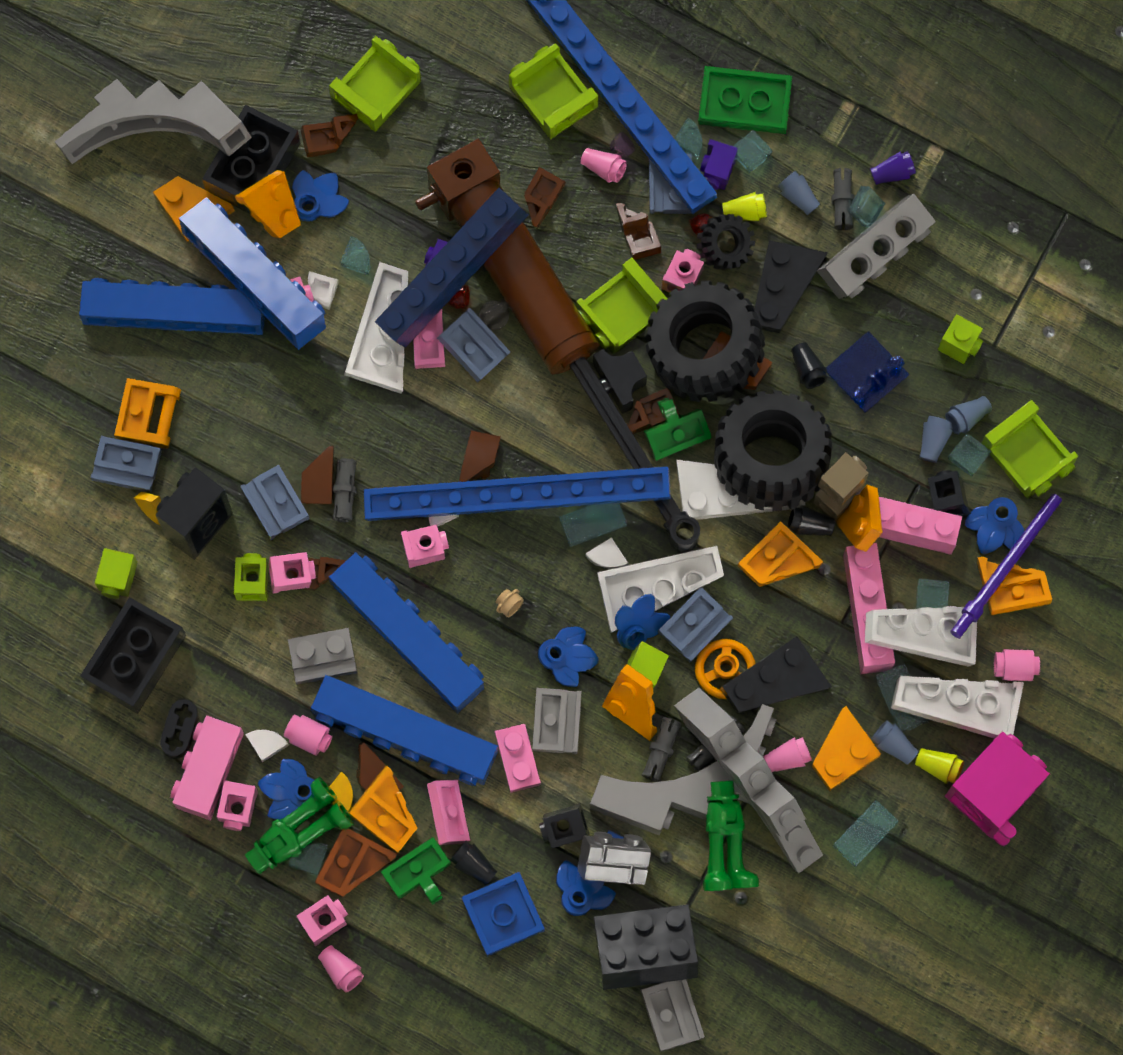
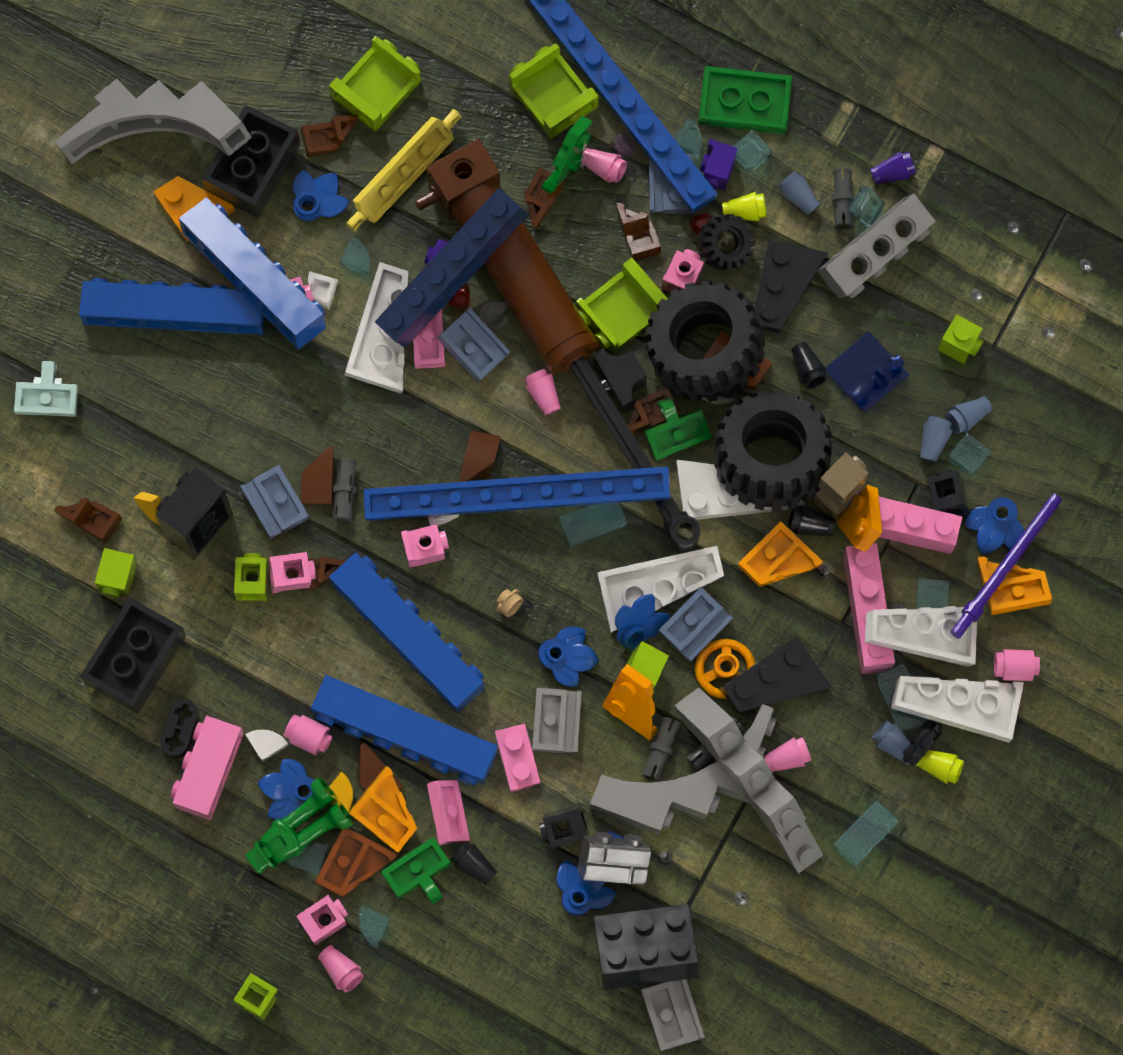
sand blue plate [91,436,162,493] -> none
light orange plate [114,378,181,449] -> none
bright pink brick [217,781,258,831] -> none
light orange wing [235,170,301,238] -> none
light grey plate [288,628,357,685] -> none
blue plate [462,872,545,956] -> none
white tile [586,537,628,569] -> none
green piece [703,780,759,891] -> none
light orange wing [812,706,881,791] -> none
dark pink container [945,731,1050,846] -> none
lime panel [981,400,1078,499] -> none
none -> light aqua hinge [14,361,79,417]
none -> reddish brown slope [54,498,123,543]
none -> lime brick [234,973,278,1021]
none -> light yellow plate [346,109,462,232]
none -> clear light blue tile [359,905,391,948]
none -> bright pink cone [524,369,561,416]
none -> green wing [541,116,592,194]
none -> black axle [902,720,942,765]

